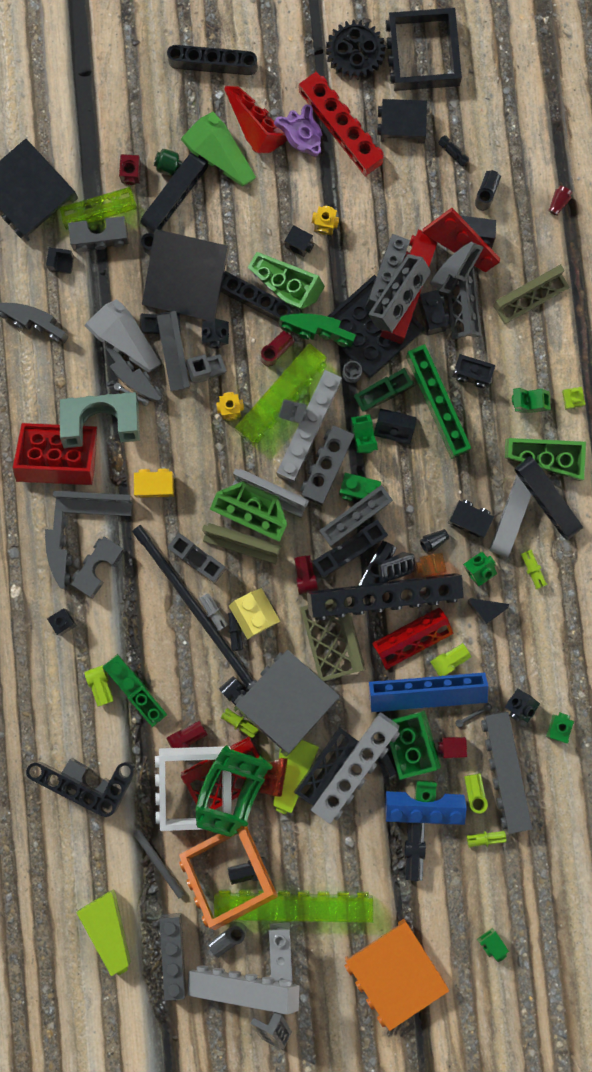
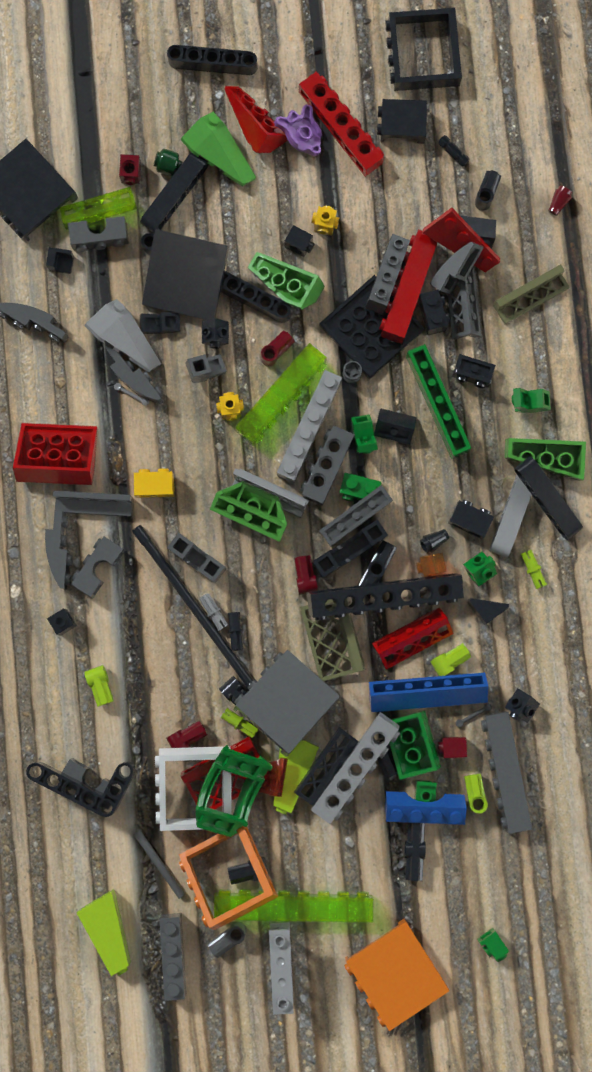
sand green arch [60,392,140,448] -> none
green slope [102,653,167,727] -> none
dark grey fence [157,311,190,391] -> none
light grey brick [188,965,300,1014] -> none
olive fence [202,523,282,565] -> none
light yellow slope [229,588,280,640] -> none
dark grey fence [250,1012,292,1050] -> none
green slope [278,313,356,347] -> none
dark grey bracket [278,399,307,423] -> none
black gear [326,20,386,80] -> none
dark green slope [354,368,416,412] -> none
dark grey brick [368,254,431,332] -> none
black slope [378,552,416,583] -> none
lime axle [467,831,507,848] -> none
green brick [546,712,574,744] -> none
lime tile [562,387,585,410] -> none

